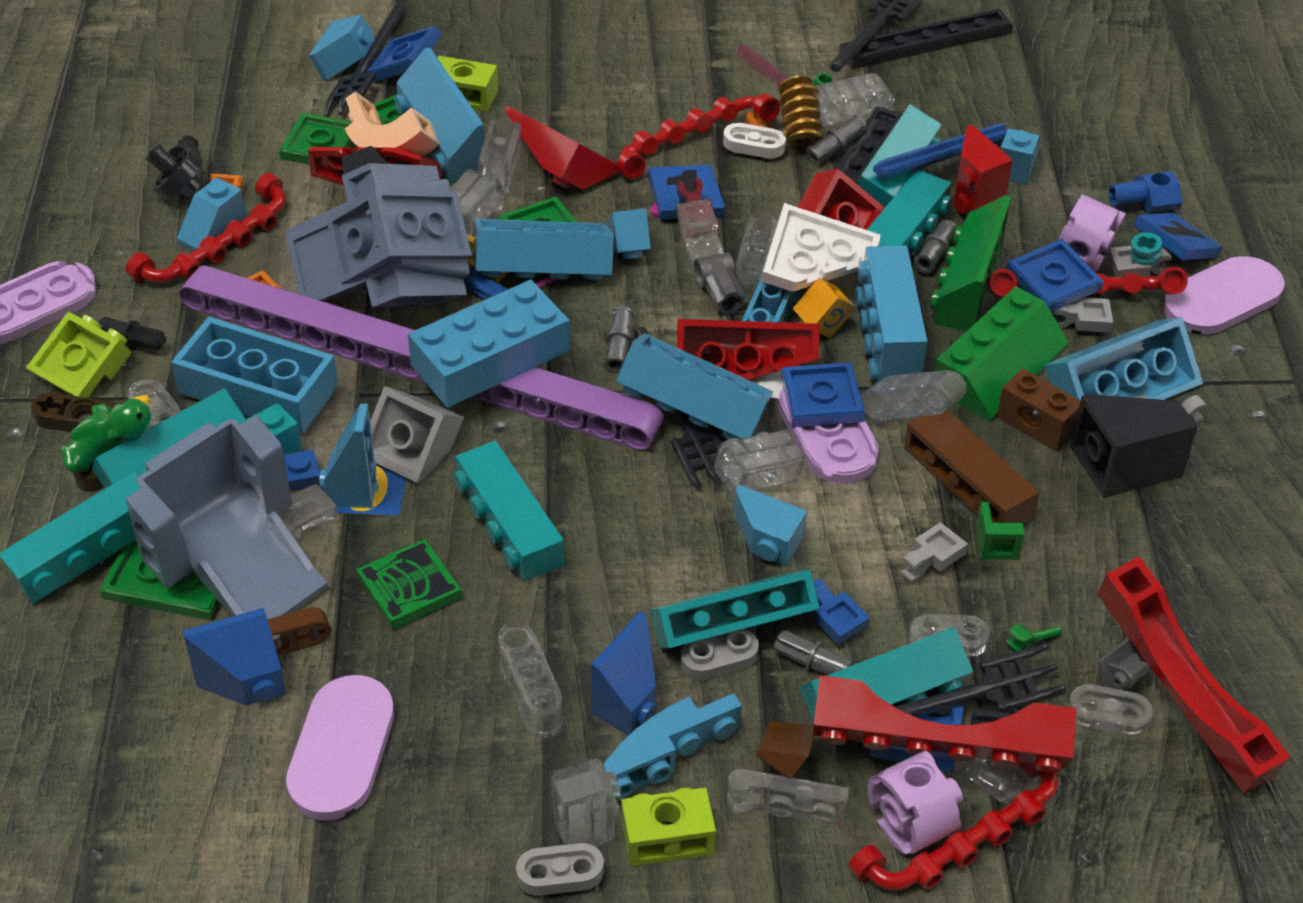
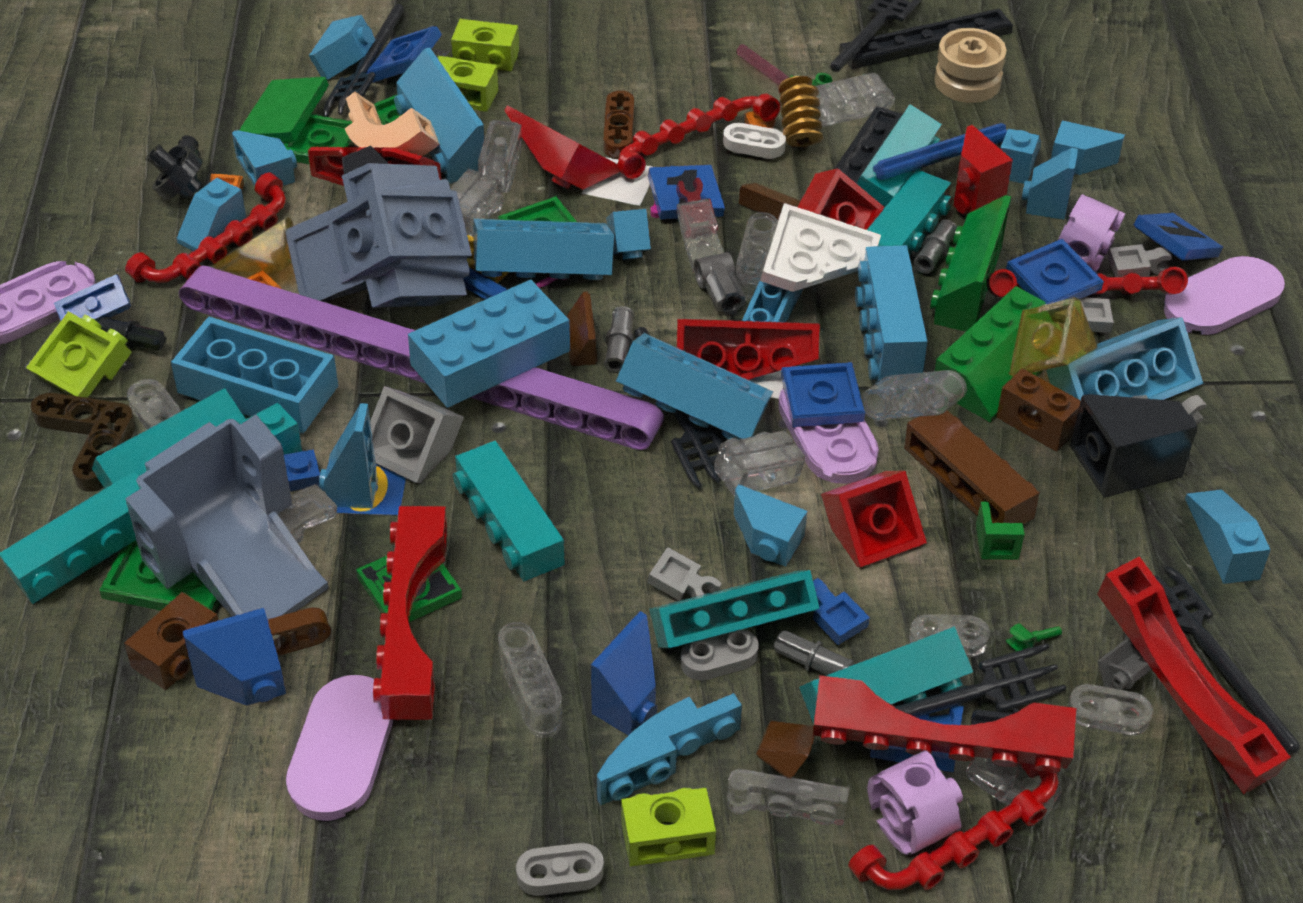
green animal [61,395,151,474] -> none
clear brick [552,758,621,846] -> none
light orange brick [792,277,857,338] -> none
flat silver pin [806,115,867,166] -> none
light grey plate [901,522,968,583] -> none
blue piece [1108,171,1183,214] -> none
teal bush [1130,232,1162,265] -> none
none -> plate [54,274,131,323]
none -> reddish brown brick [124,592,218,691]
none -> clear yellow slope [213,217,293,275]
none -> dark azure slope [232,130,297,186]
none -> green tile [239,77,329,142]
none -> red arch [373,506,448,720]
none -> lime brick [451,19,519,71]
none -> reddish brown slope [567,291,597,366]
none -> white sticker [582,157,652,206]
none -> reddish brown beam [603,90,634,159]
none -> light grey plate [647,547,721,601]
none -> reddish brown slope [739,183,800,220]
none -> red slope [821,471,927,567]
none -> tan wheel [934,28,1007,103]
none -> clear yellow slope [1009,297,1098,377]
none -> dark azure slope [1021,148,1078,220]
none -> dark azure slope [1051,120,1125,175]
none -> black piece [1153,566,1300,754]
none -> dark azure slope [1185,490,1271,584]

